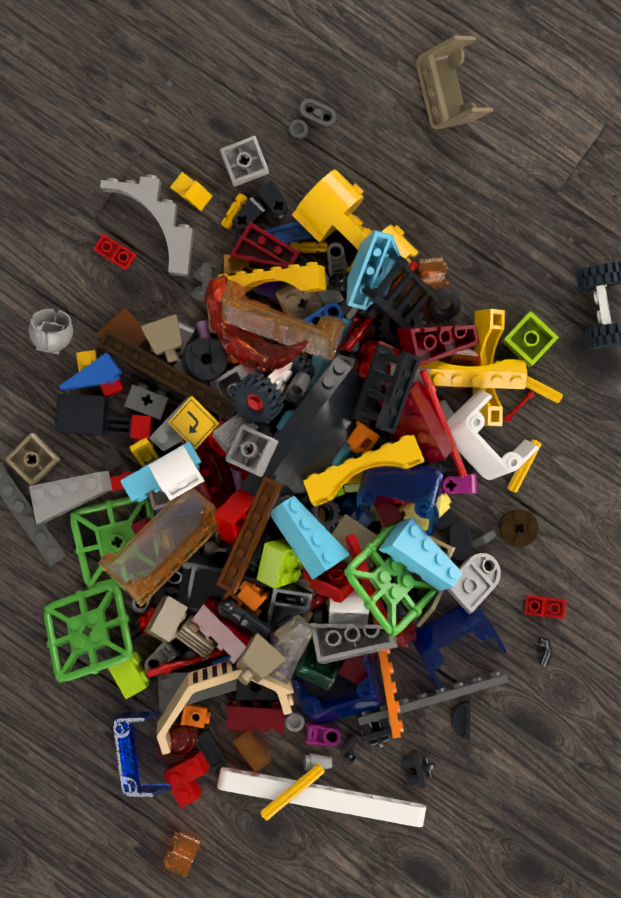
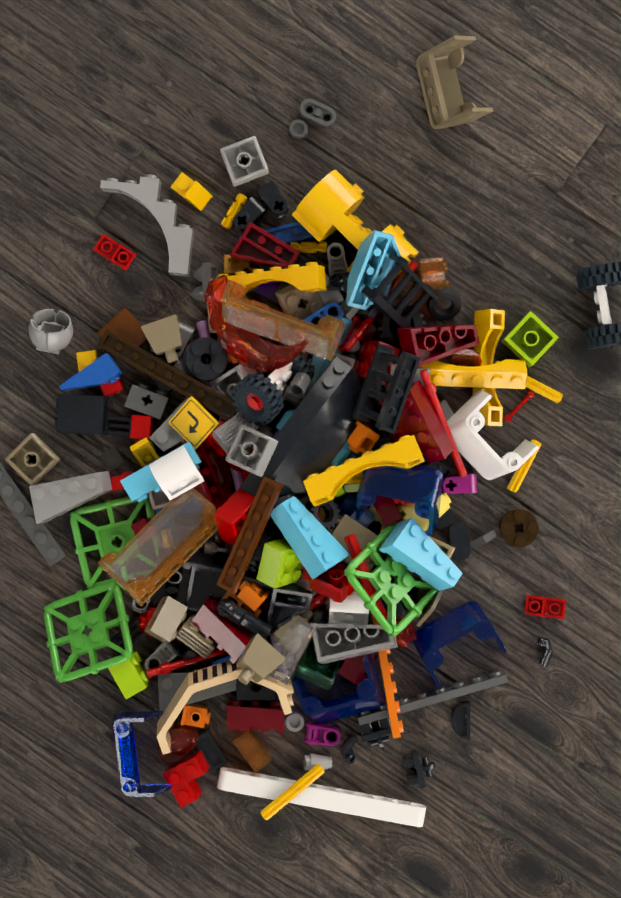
clear orange brick [163,830,202,878] -> none
light grey tile [447,553,501,614] -> none

